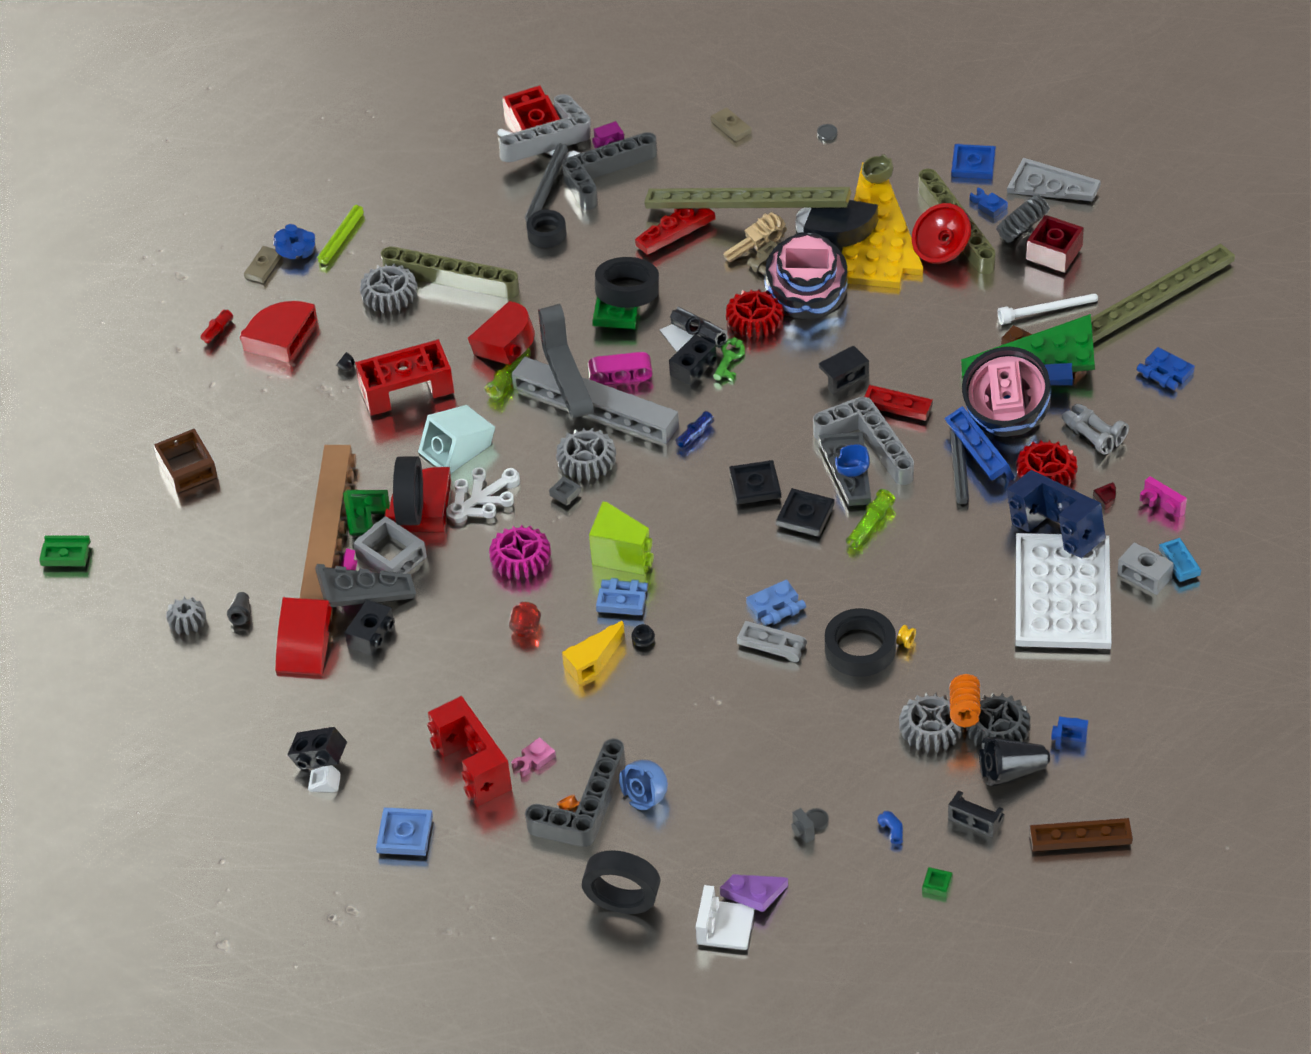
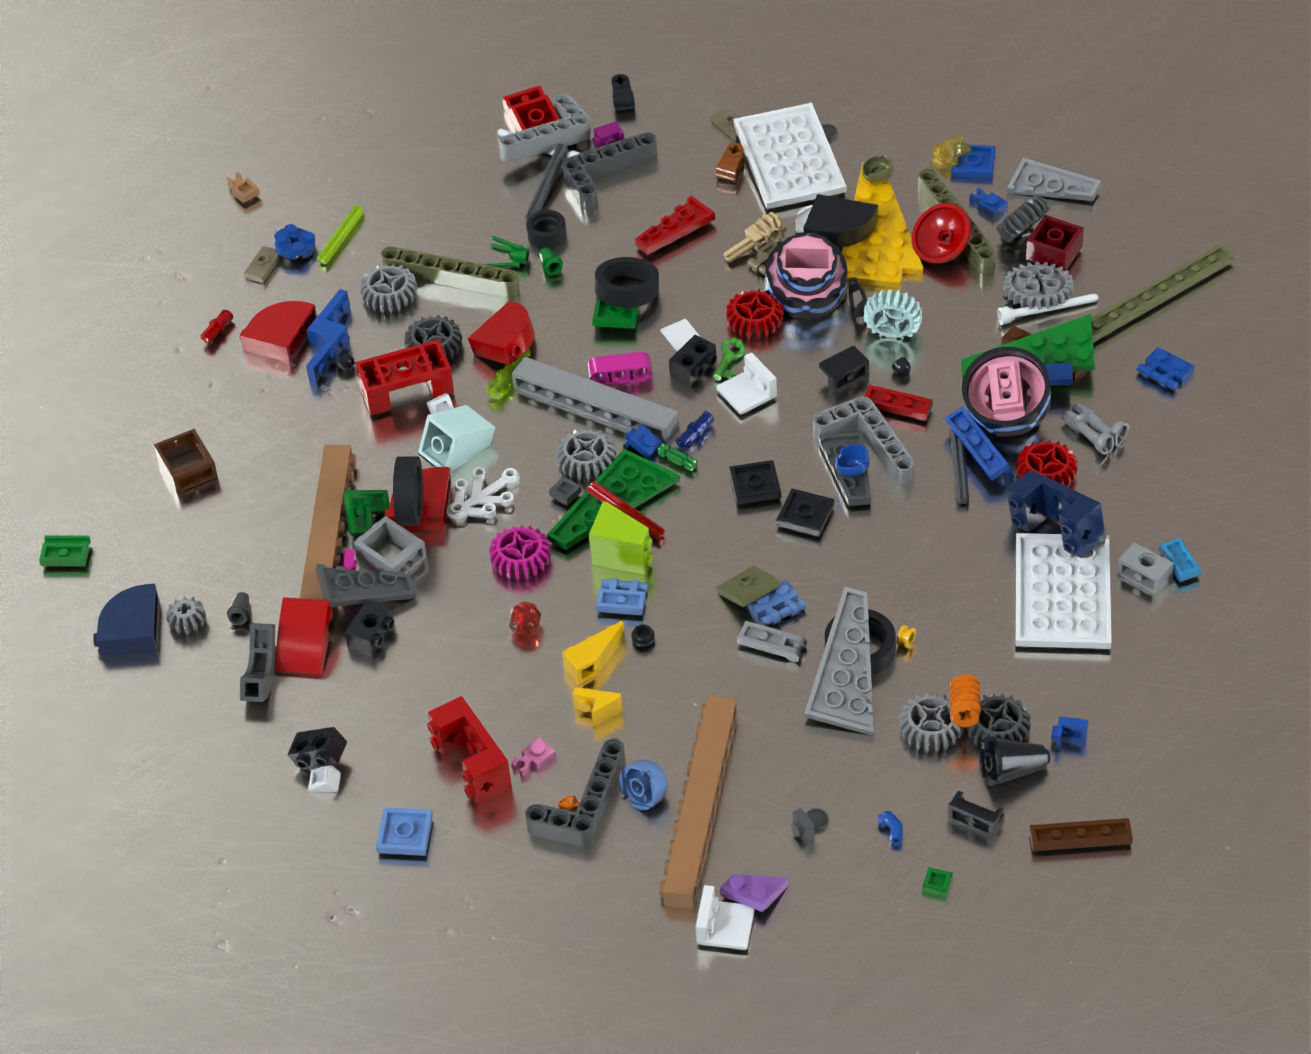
dark grey beam [538,304,594,419] -> none
black tyre [581,850,660,914] -> none
olive plate [644,187,851,209] -> none
black piece [670,307,728,348] -> none
clear neon green pin [846,489,895,549] -> none
dark red tile [1093,482,1116,510] -> none
dark pink plate [1140,476,1187,518] -> none
none -> dark blue brick [93,583,159,656]
none -> medium nougat plate [226,172,260,203]
none -> dark grey arch [240,623,276,702]
none -> blue bracket [306,289,350,383]
none -> dark grey gear [404,315,463,360]
none -> white tile [427,393,454,414]
none -> green plant [484,236,530,268]
none -> green cone [539,247,563,275]
none -> green wing [547,449,680,550]
none -> yellow slope [573,687,623,727]
none -> red axle [587,481,665,540]
none -> black piece [611,74,635,112]
none -> blue bracket [622,424,662,459]
none -> green axle [658,443,698,471]
none -> medium nougat brick [659,695,737,910]
none -> dark orange piece [715,143,745,182]
none -> olive plate [716,565,780,607]
none -> white bracket [717,352,777,414]
none -> white plate [734,103,847,209]
none -> light grey wing [804,586,874,736]
none -> black helmet [848,277,868,318]
none -> light aqua gear [864,289,922,339]
none -> black hinge [891,357,911,377]
none -> clear yellow plate [931,136,972,166]
none -> light grey gear [1003,261,1074,310]

